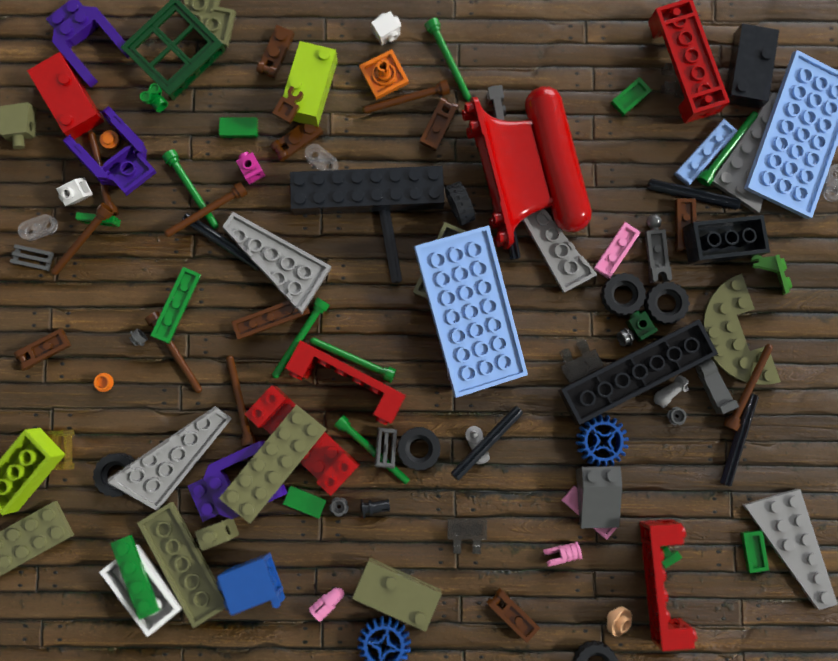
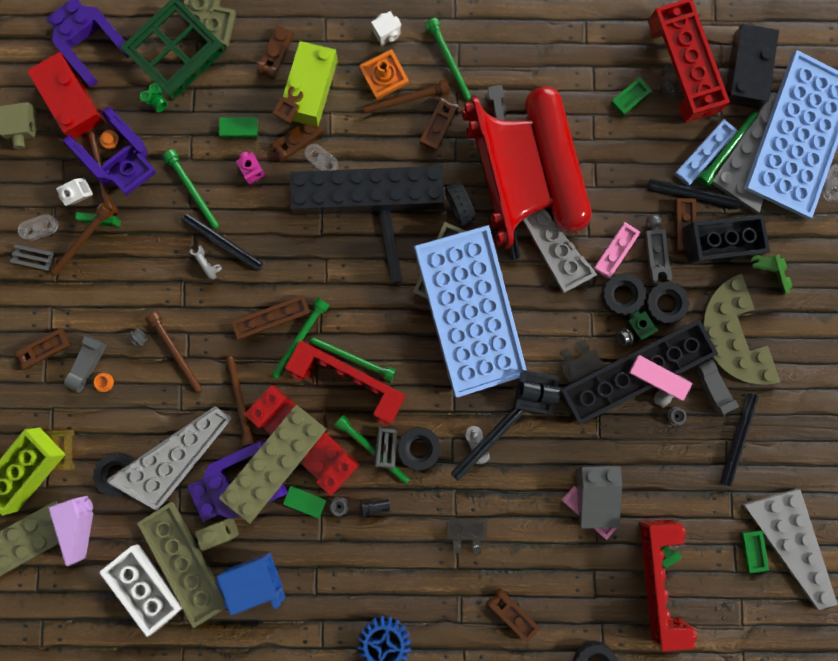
green plate [111,535,160,620] -> none
green plate [150,267,201,344] -> none
reddish brown piece [164,182,248,237] -> none
light grey wing [223,212,331,315] -> none
bright pink hinge [309,588,345,622] -> none
olive brick [352,558,442,632] -> none
bright pink hinge [543,541,582,567] -> none
blue gear [575,415,629,467] -> none
light nougat plate [607,606,632,637] -> none
reddish brown piece [723,344,773,431] -> none
none -> lavender slope [49,496,93,566]
none -> dark grey leg [64,336,107,393]
none -> light grey piece [189,245,222,279]
none -> black plate [513,369,561,415]
none -> bright pink tile [629,355,692,401]

